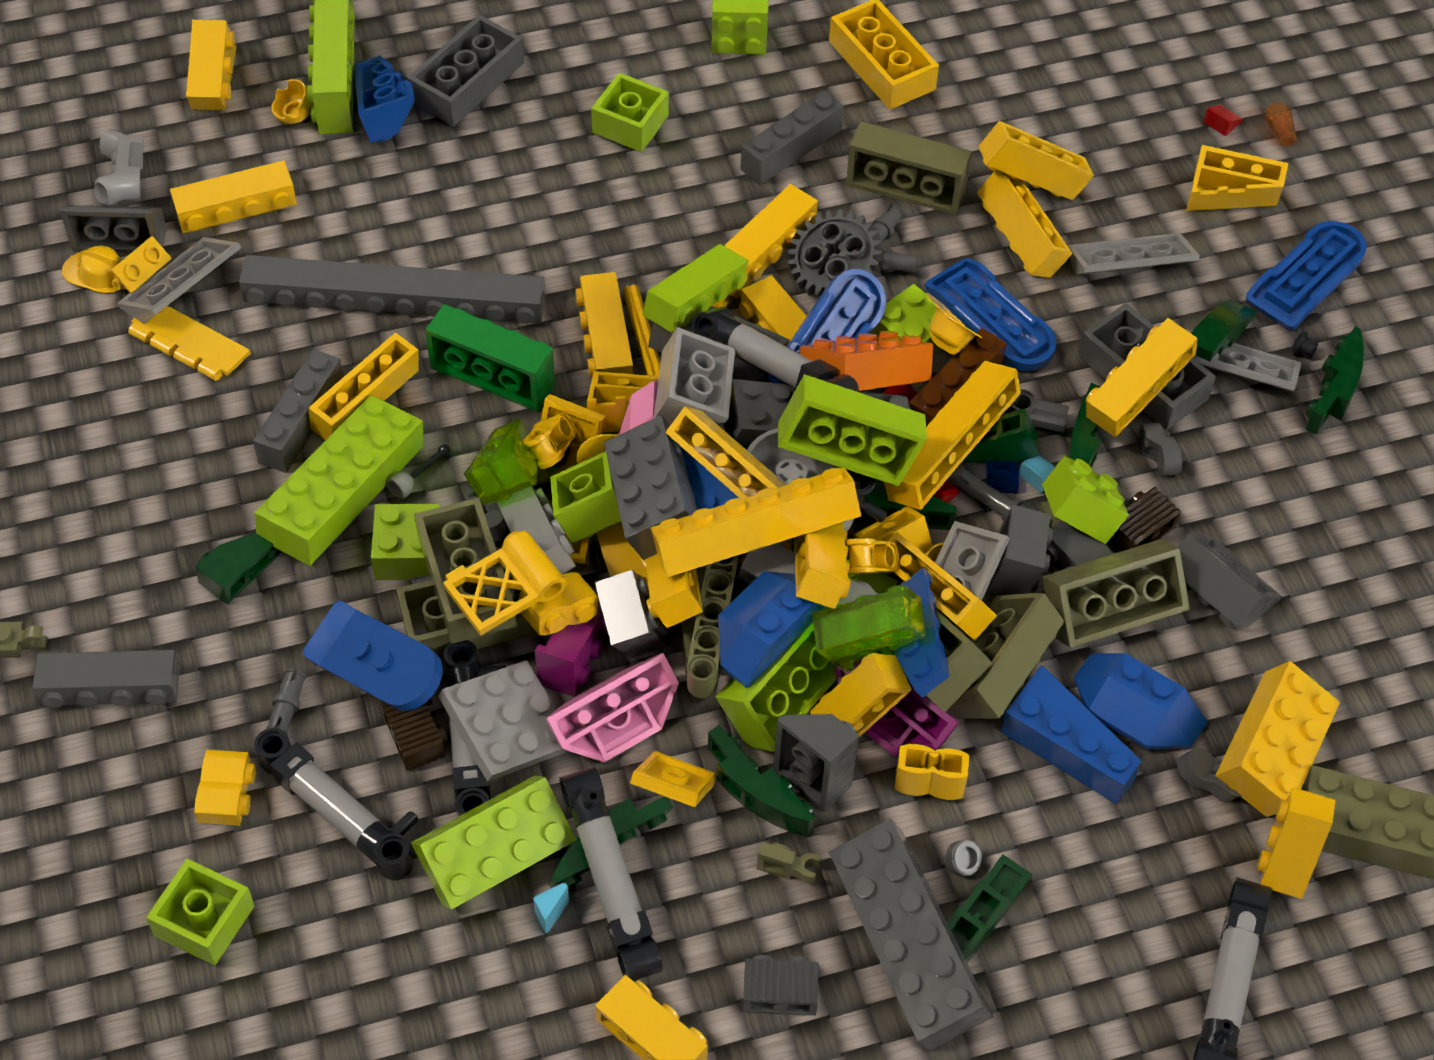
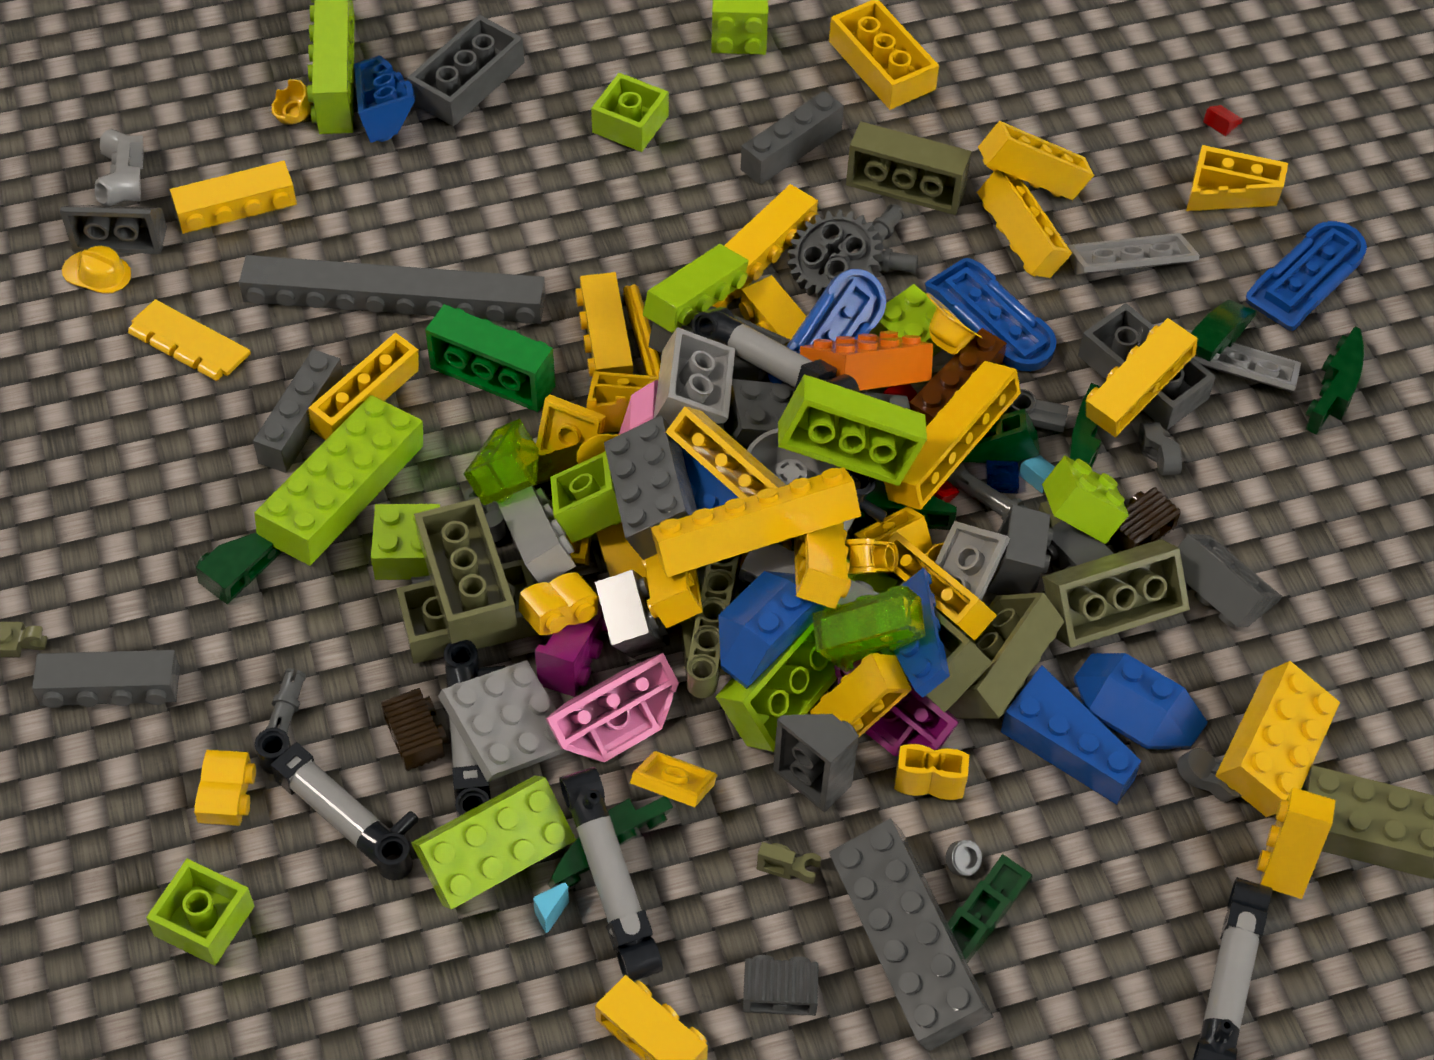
yellow hinge [110,236,172,294] -> none
light grey slope [117,237,241,324] -> none
yellow wedge [186,20,237,110] -> none
blue piece [303,601,443,711] -> none
light grey hinge [386,444,450,500] -> none
yellow piece [443,531,567,636] -> none
yellow piece [523,413,576,469] -> none
dark green slope [708,725,815,837] -> none
clear orange cone [1264,102,1297,146] -> none
black piece [1291,332,1318,358] -> none

